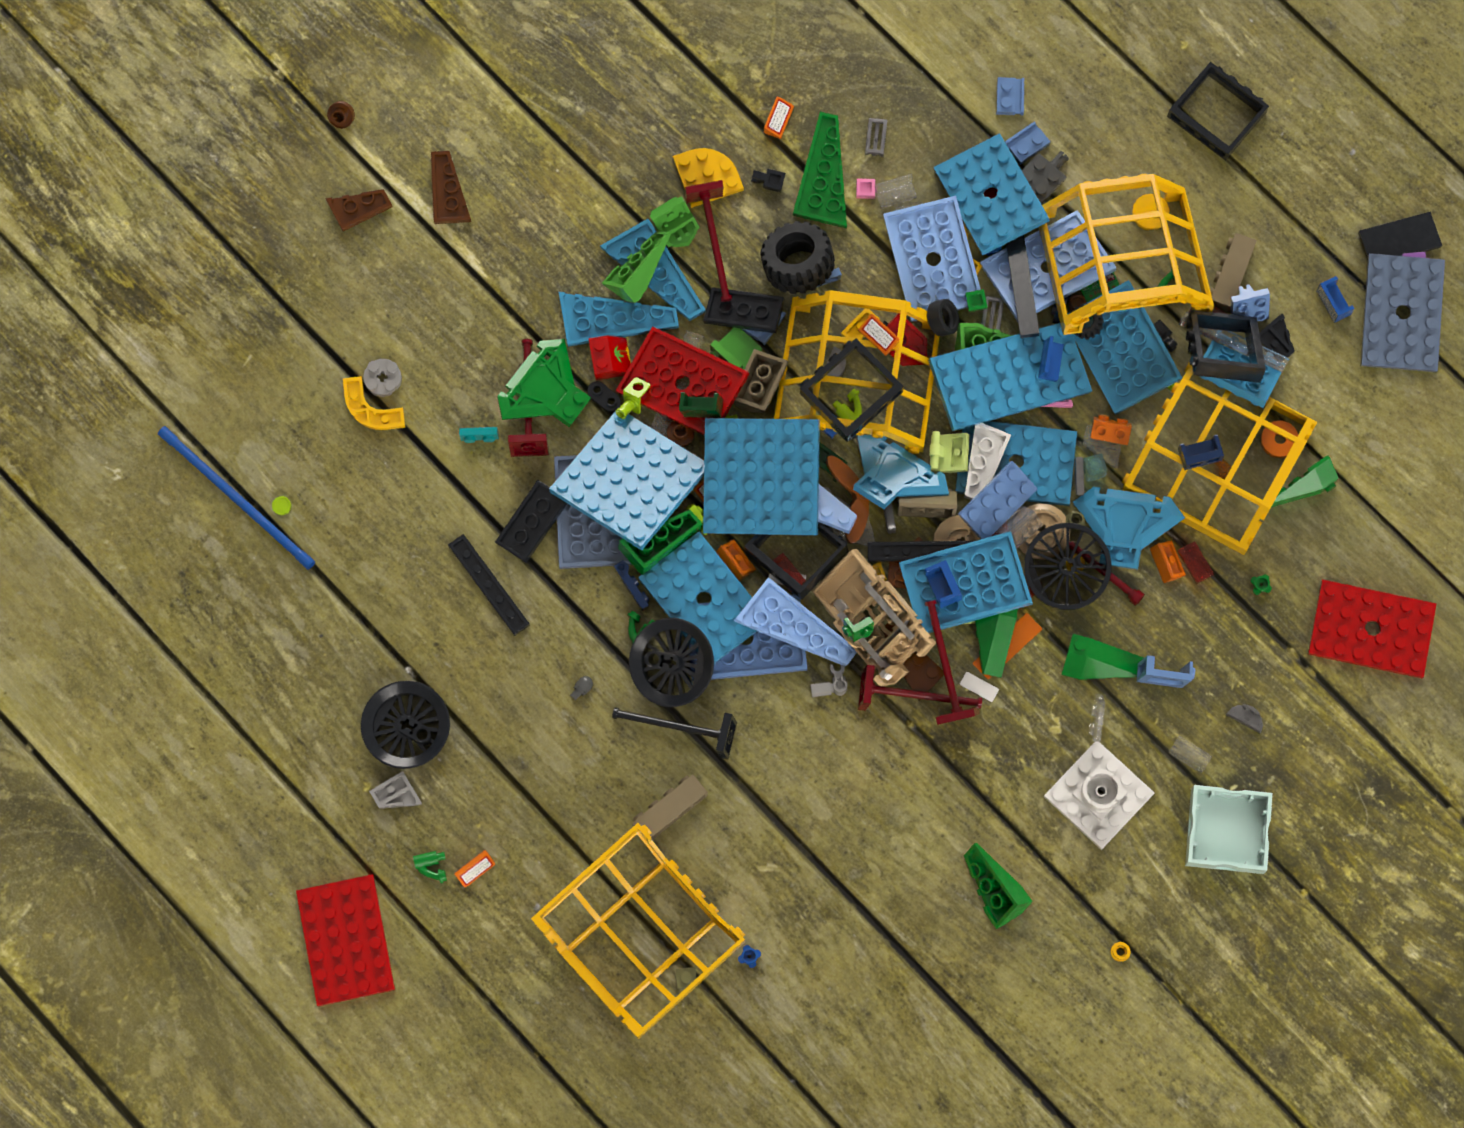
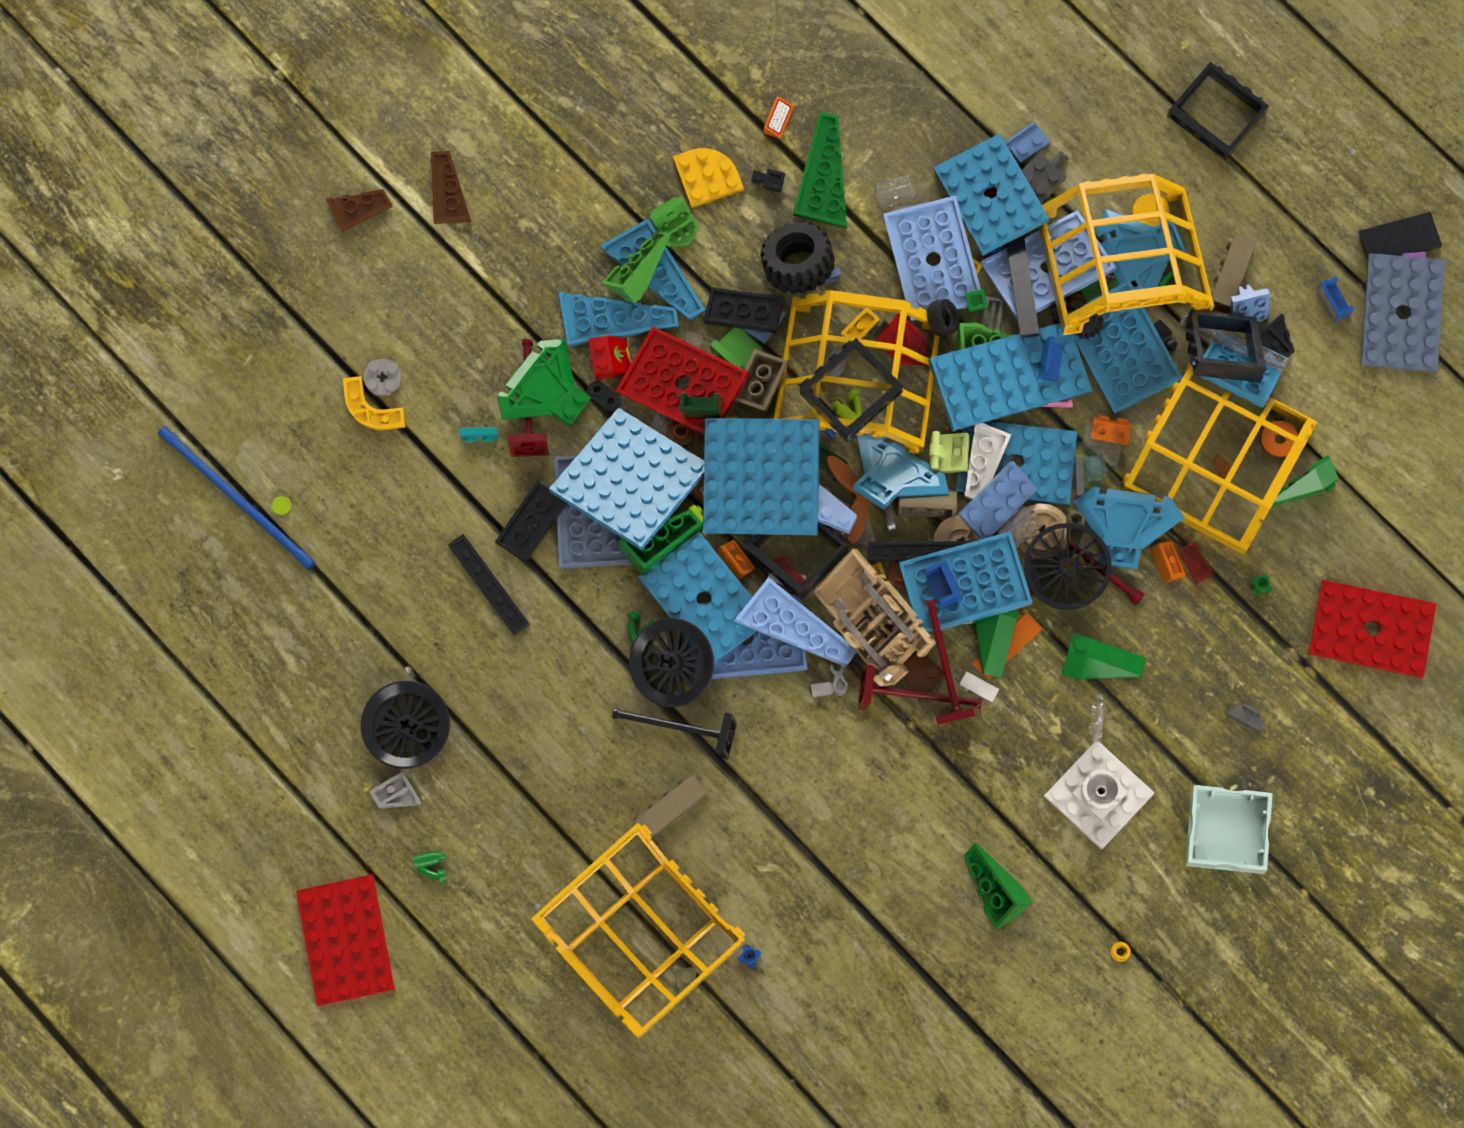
reddish brown plate [327,101,355,129] -> none
slope [454,850,495,887] -> none
dark grey cylinder [570,676,593,701] -> none
dark blue hinge [614,560,650,611] -> none
lime bracket [616,377,651,419] -> none
dark red tile [685,180,732,302] -> none
green bracket [842,616,874,642] -> none
bright pink tile [856,179,875,199] -> none
slope [858,314,899,356] -> none
flat silver tile [865,118,887,157] -> none
medium blue plate [996,77,1024,115] -> none
medium blue panel [1137,655,1195,688] -> none
clear panel [1168,735,1212,774] -> none
dark blue panel [1178,435,1224,471] -> none
none -> dark azure plate [1095,209,1187,309]

